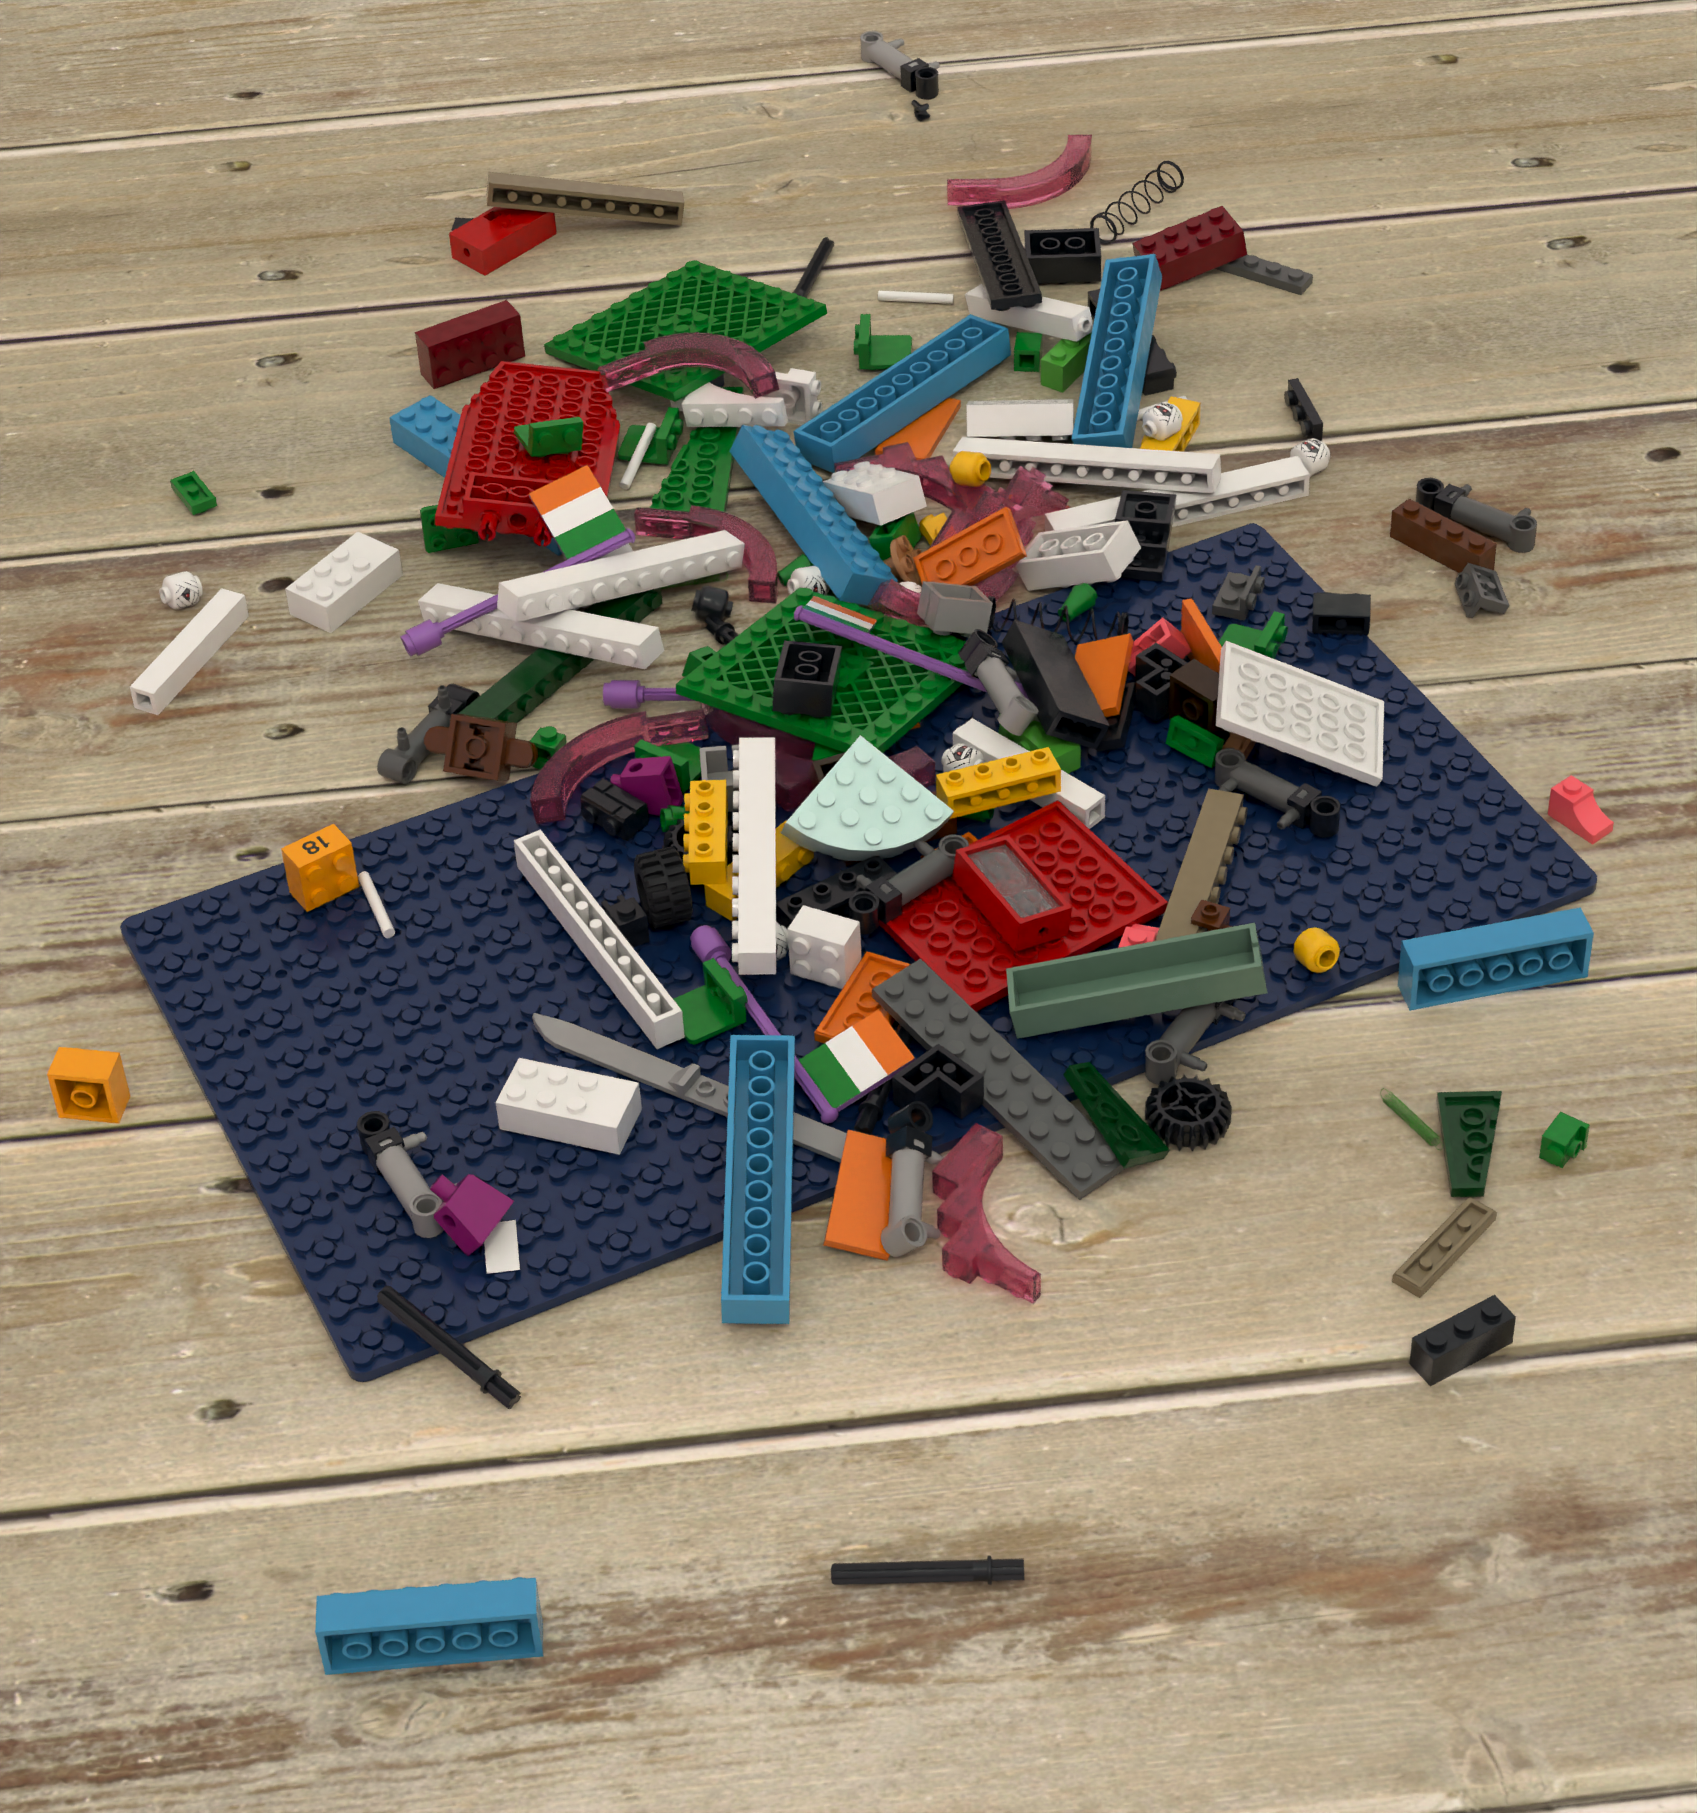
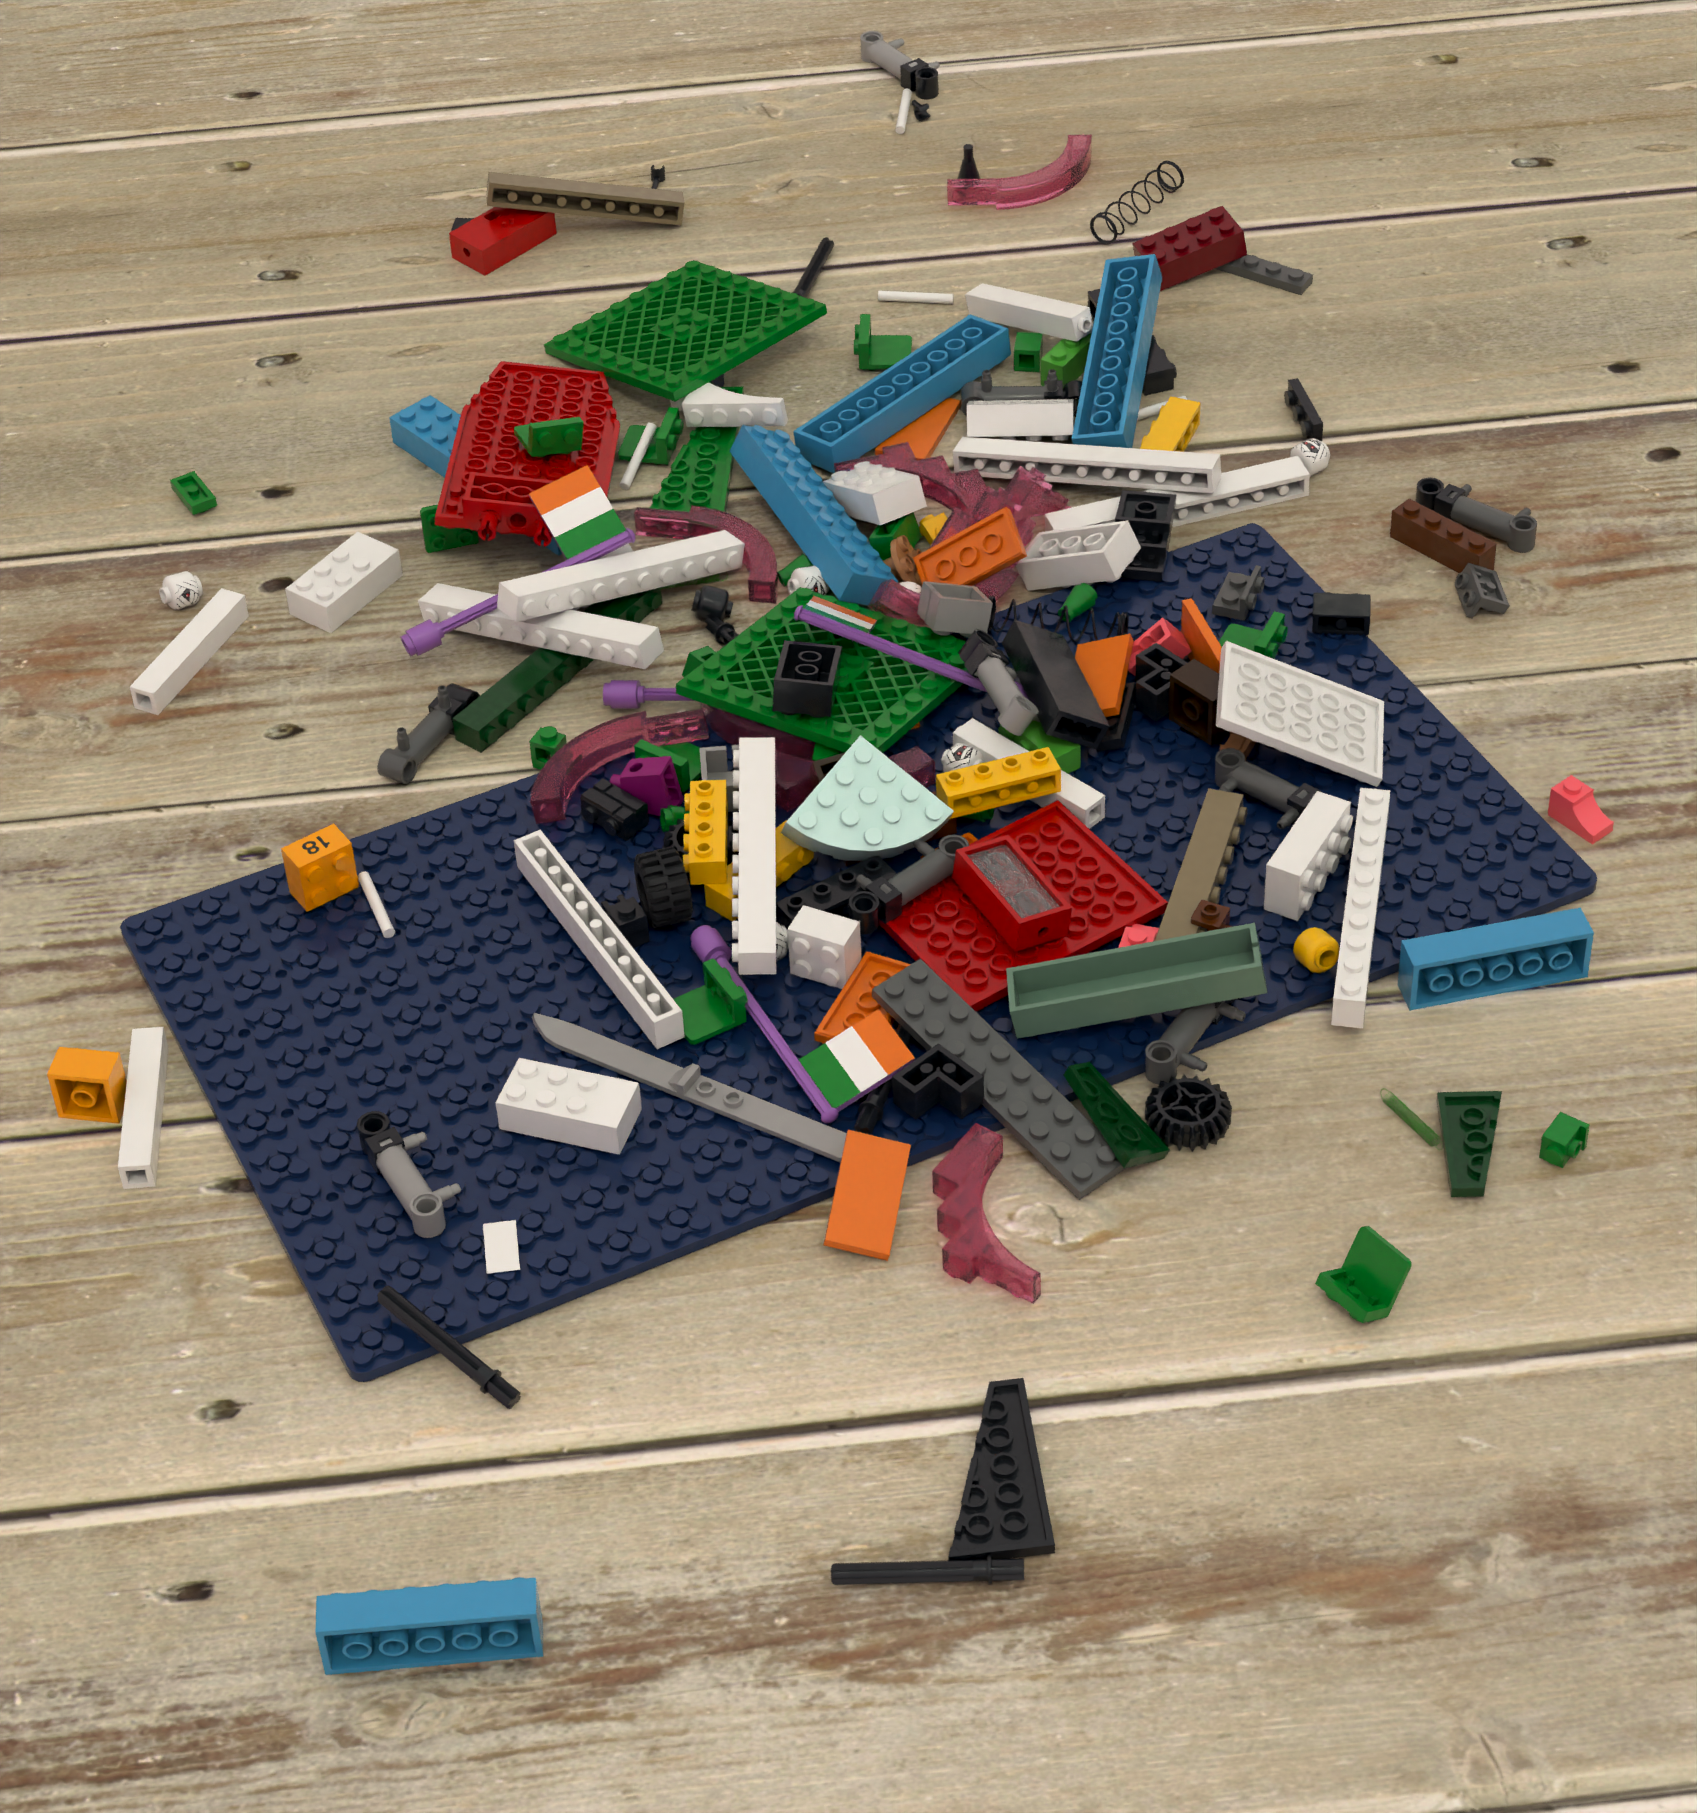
dark red brick [415,300,525,389] -> none
reddish brown brick [424,714,538,781] -> none
magenta torso [429,1174,514,1256] -> none
clear pink arch [598,332,779,399] -> none
dark azure brick [721,1035,795,1324] -> none
white plate [759,368,822,425] -> none
light grey piece [881,1101,944,1257] -> none
yellow head [949,451,991,487] -> none
black plate [957,200,1042,311] -> none
black brick [1024,228,1101,285] -> none
white head [1142,402,1183,441] -> none
green plate [1165,716,1224,768] -> none
dark tan tile [1392,1196,1497,1298] -> none
black brick [1409,1294,1516,1386] -> none
none -> white brick [118,1027,169,1189]
none -> black hand [651,165,665,189]
none -> white bar [895,88,912,134]
none -> black wing [948,1378,1055,1560]
none -> black cone [957,144,981,189]
none -> dark grey piece [961,369,1082,417]
none -> white brick [1264,791,1353,921]
none -> green bracket [1315,1226,1412,1323]
none -> white brick [1331,788,1390,1028]

